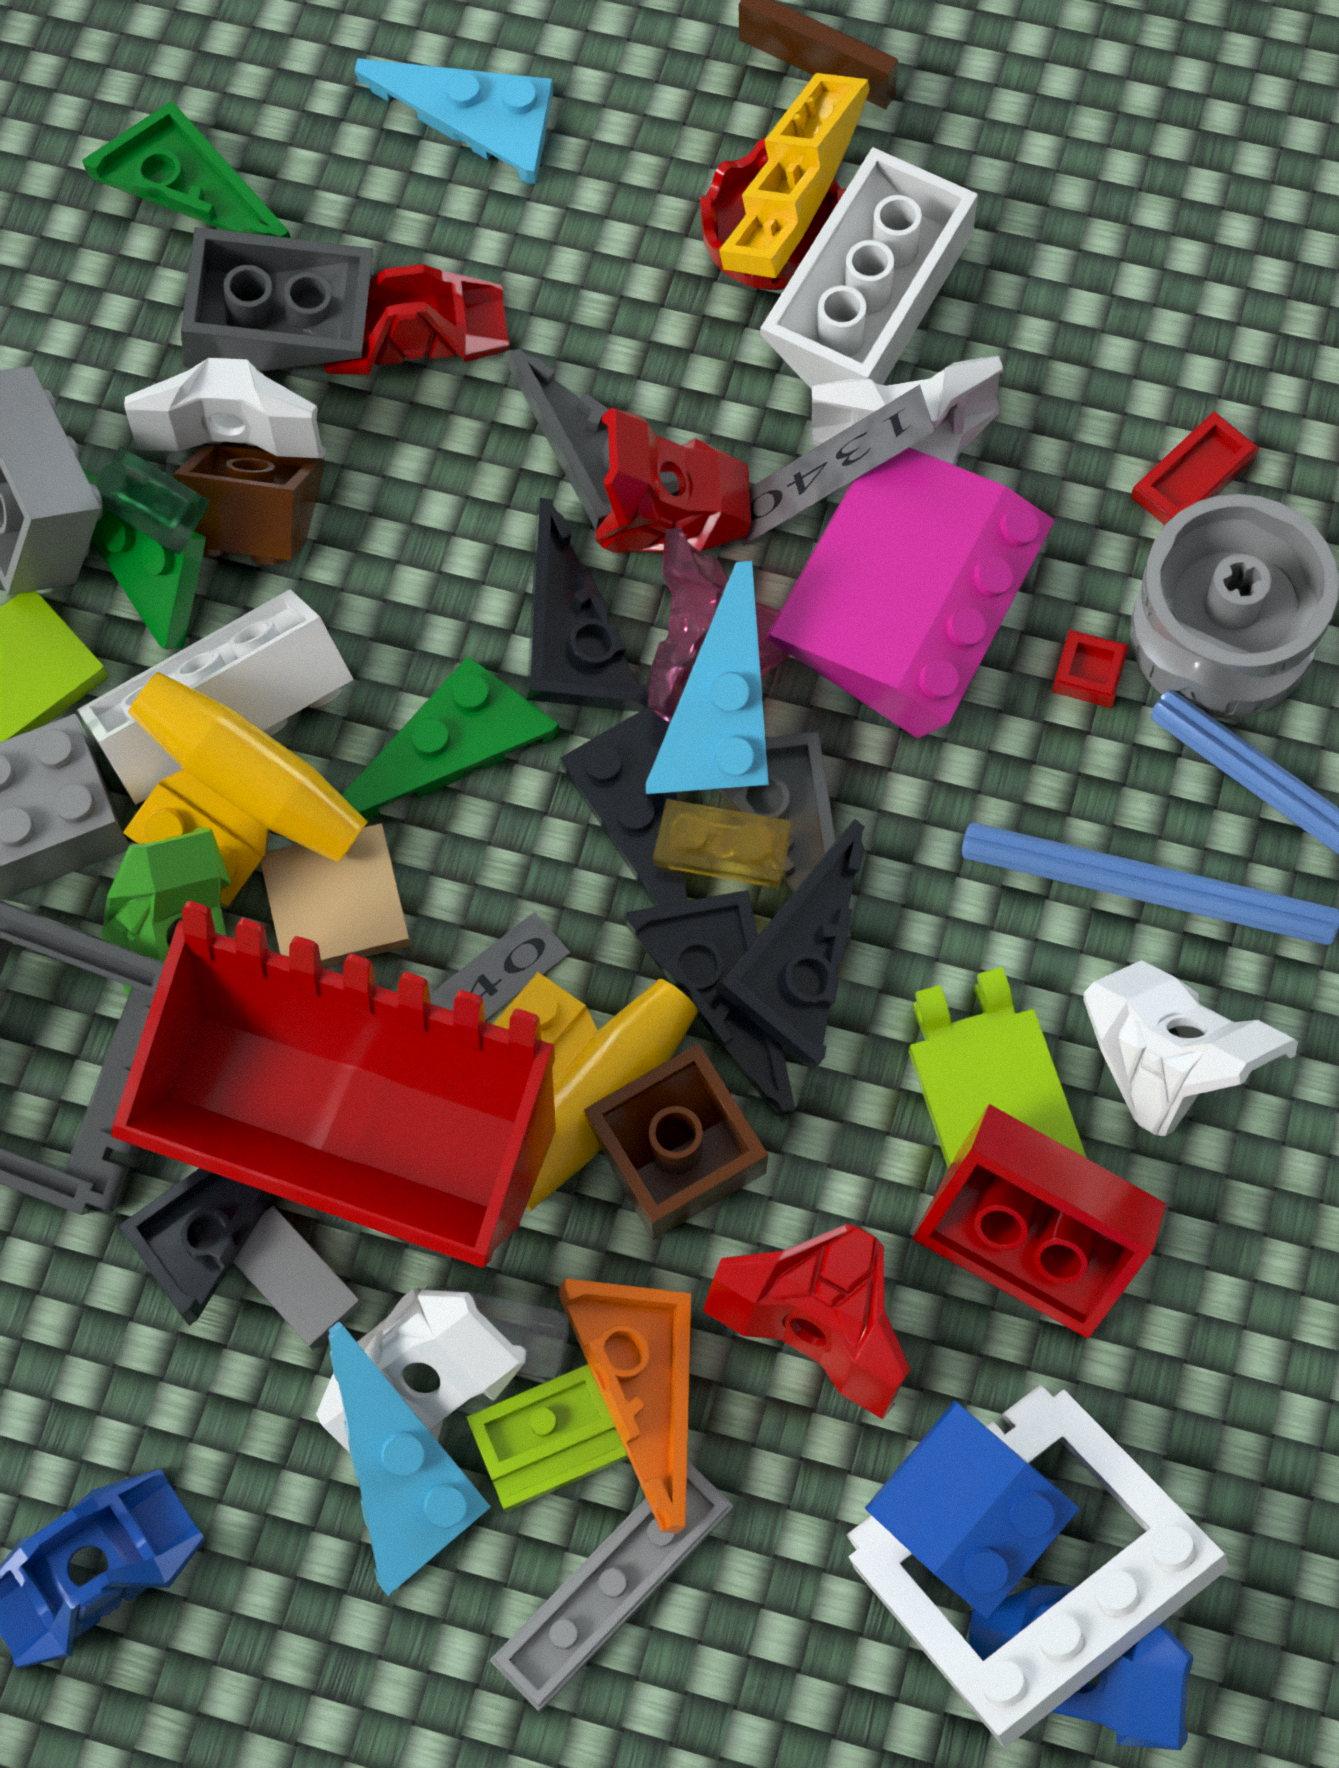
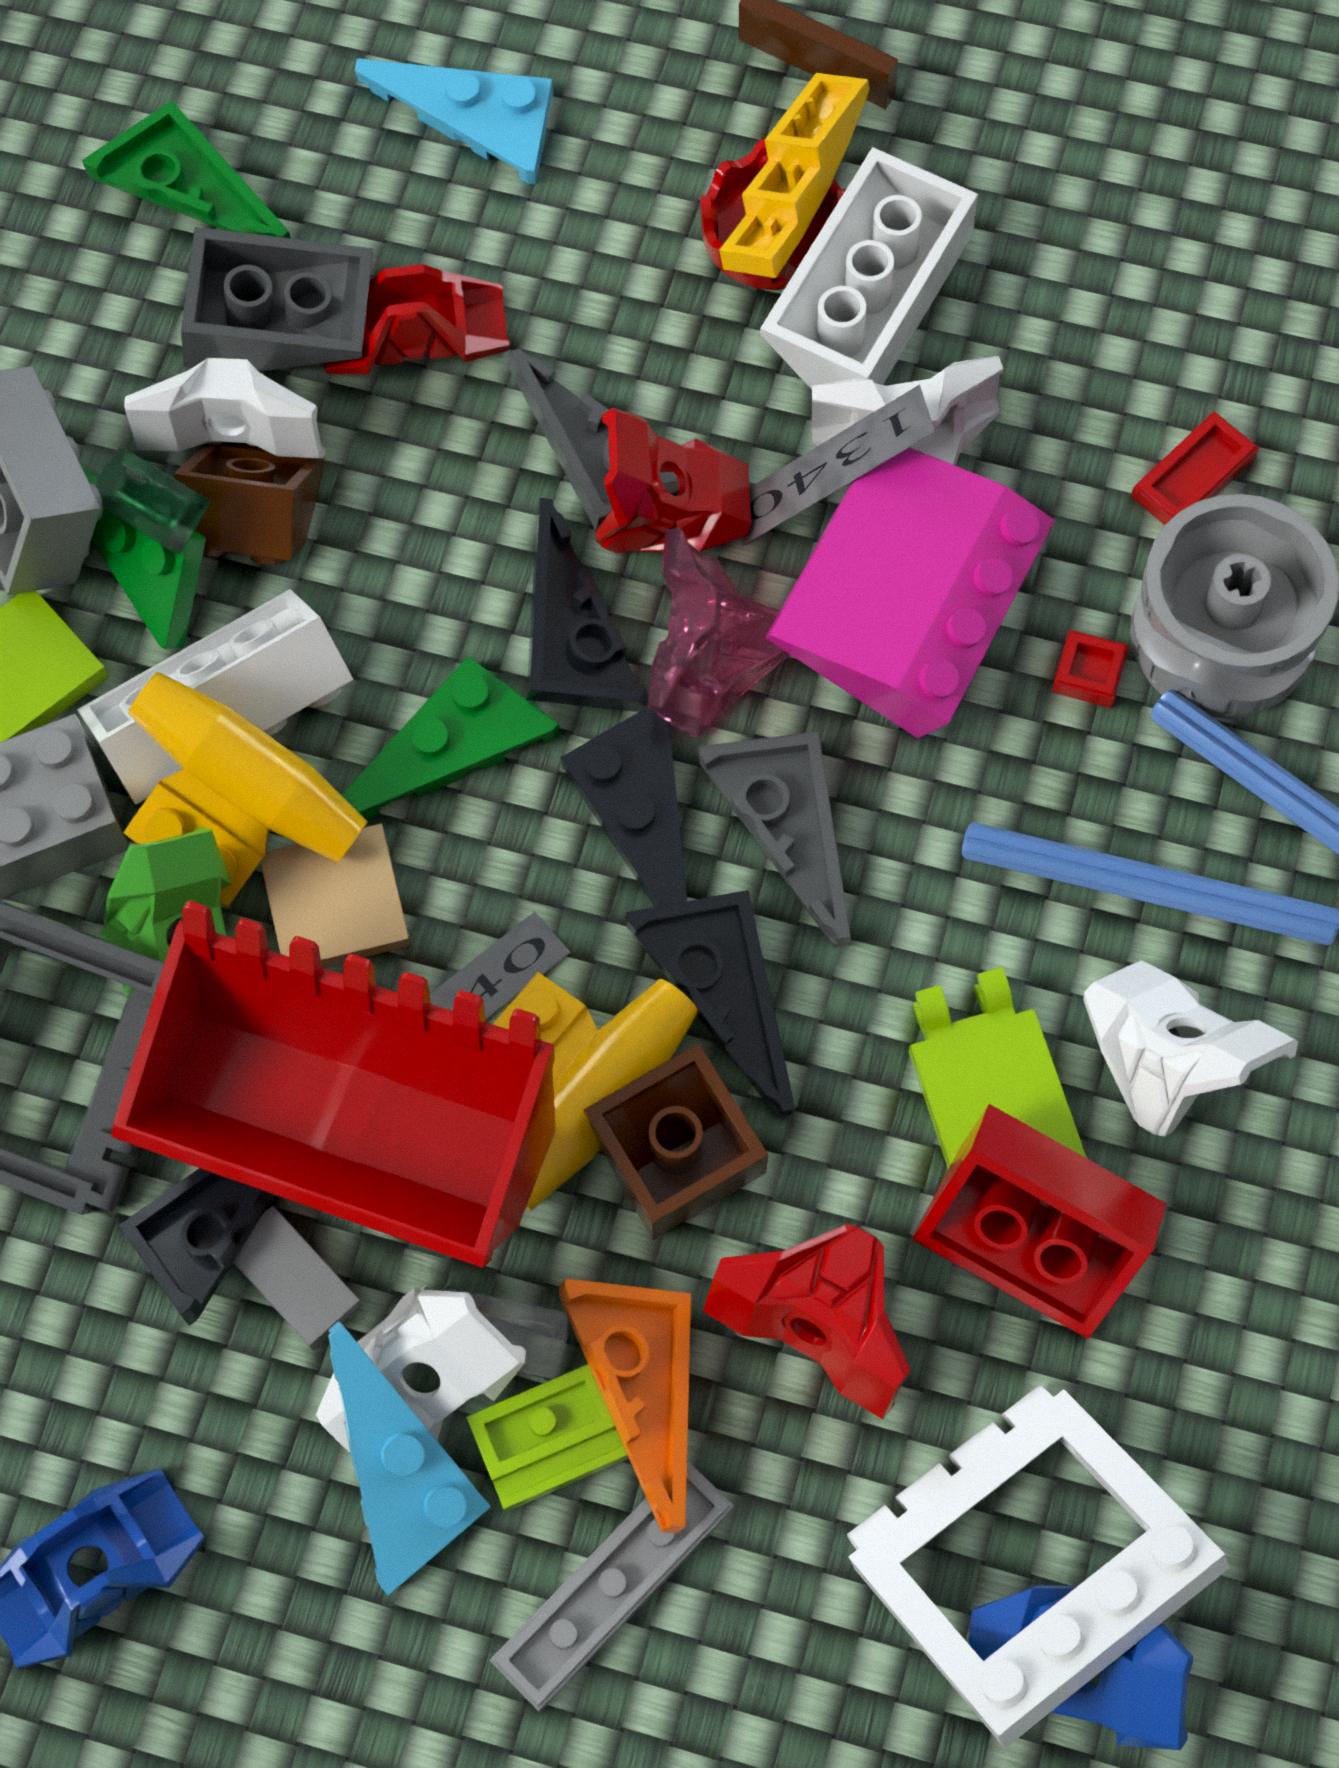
medium azure wing [646,561,769,794] -> none
clear yellow plate [653,799,793,889] -> none
black wing [715,819,865,1070] -> none
blue slope [865,1400,1080,1619] -> none

